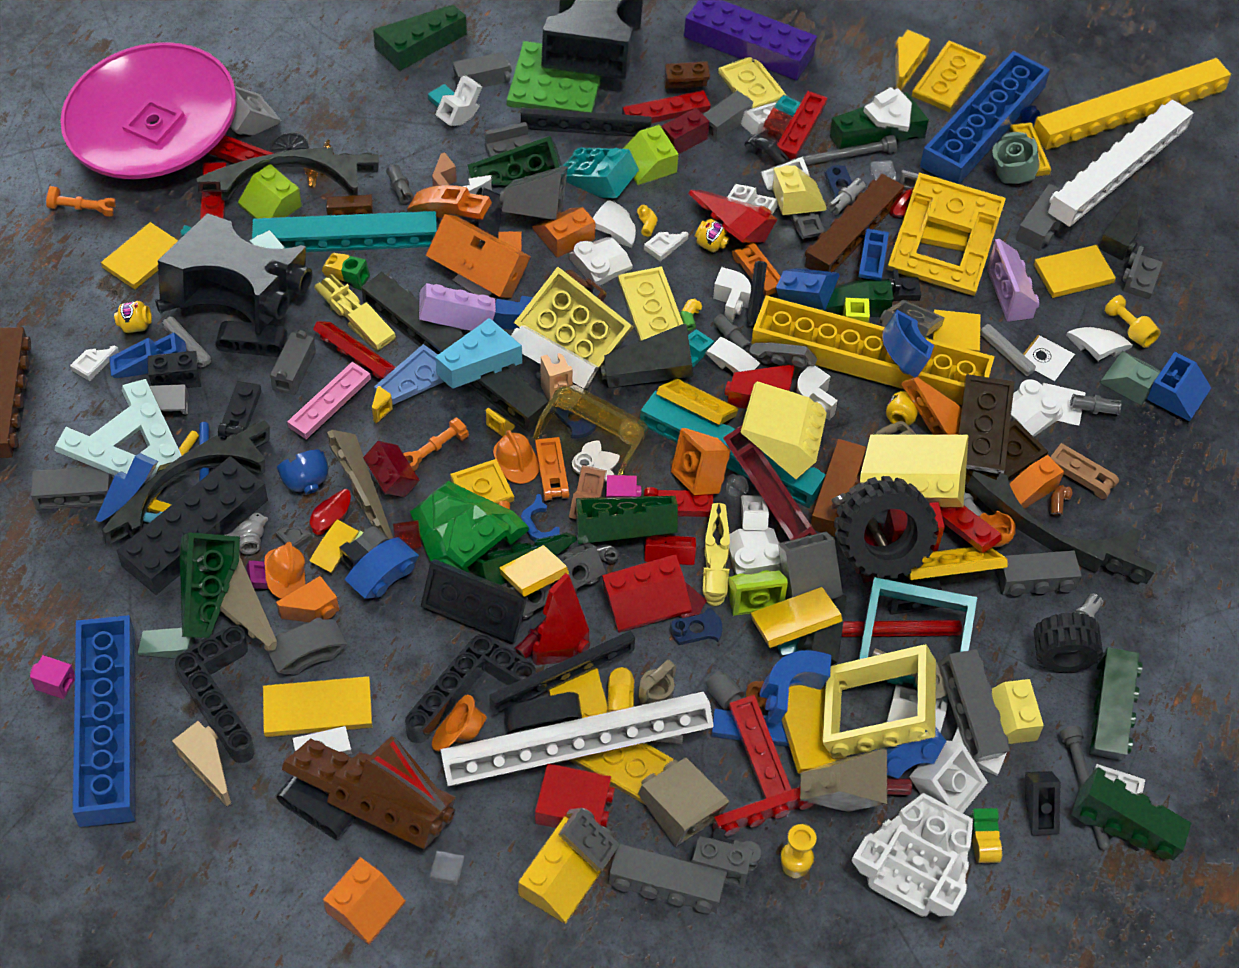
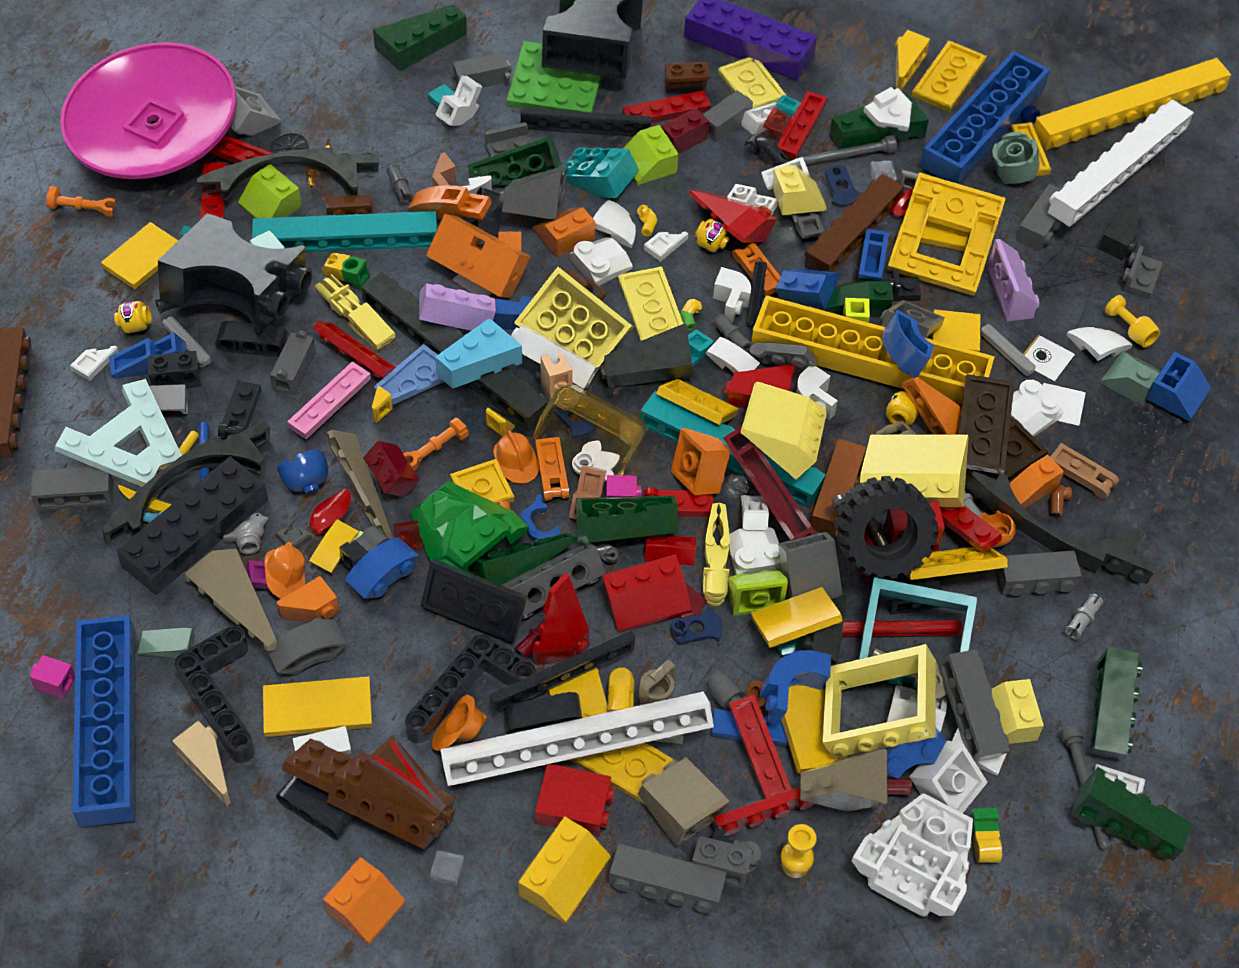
blue slope [96,453,159,522] -> none
dark green wedge [180,532,240,638] -> none
yellow tile [499,545,569,597] -> none
dark grey bracket [558,808,620,871] -> none
light grey pin [827,178,866,215] -> none
black slope [1025,771,1061,835] -> none
yellow tile [1033,245,1116,298] -> none
black tyre [1033,612,1103,672] -> none
dark grey pin [1070,394,1122,415] -> none

